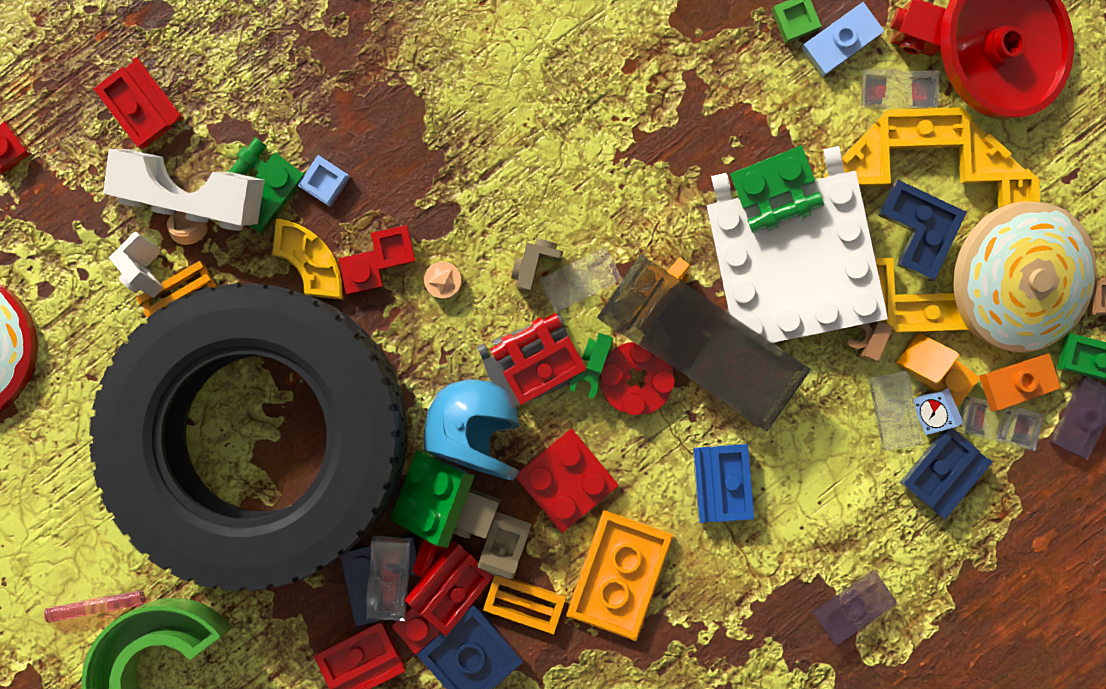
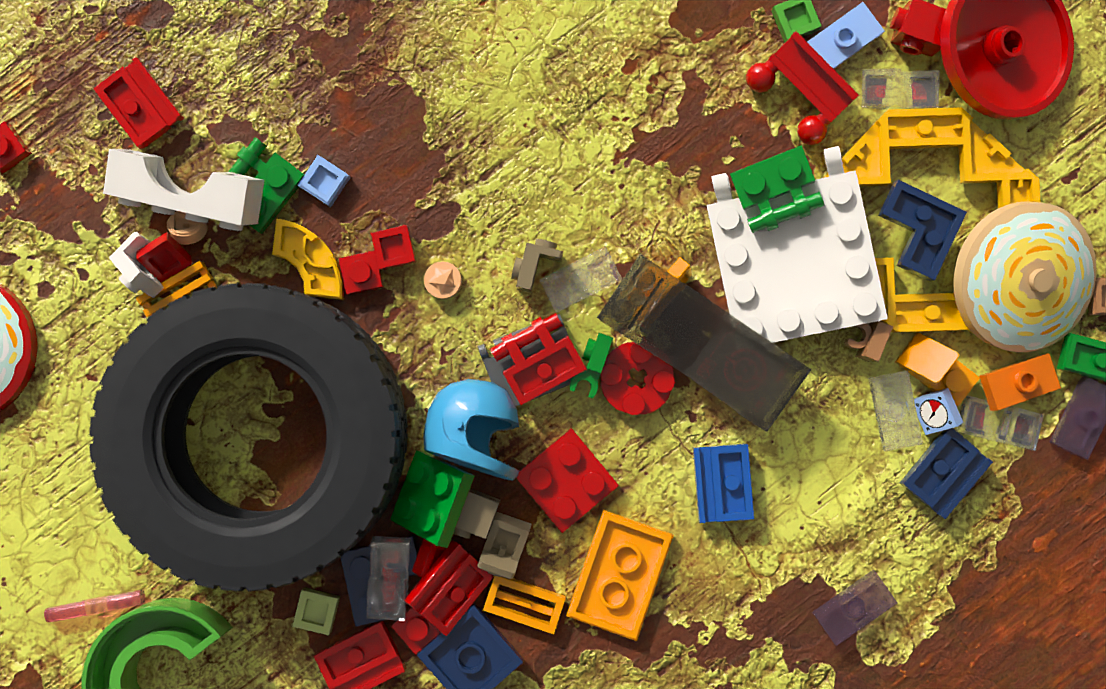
none -> red plate [136,232,192,283]
none -> yellowish green tile [292,588,340,635]
none -> red gear [746,31,859,145]

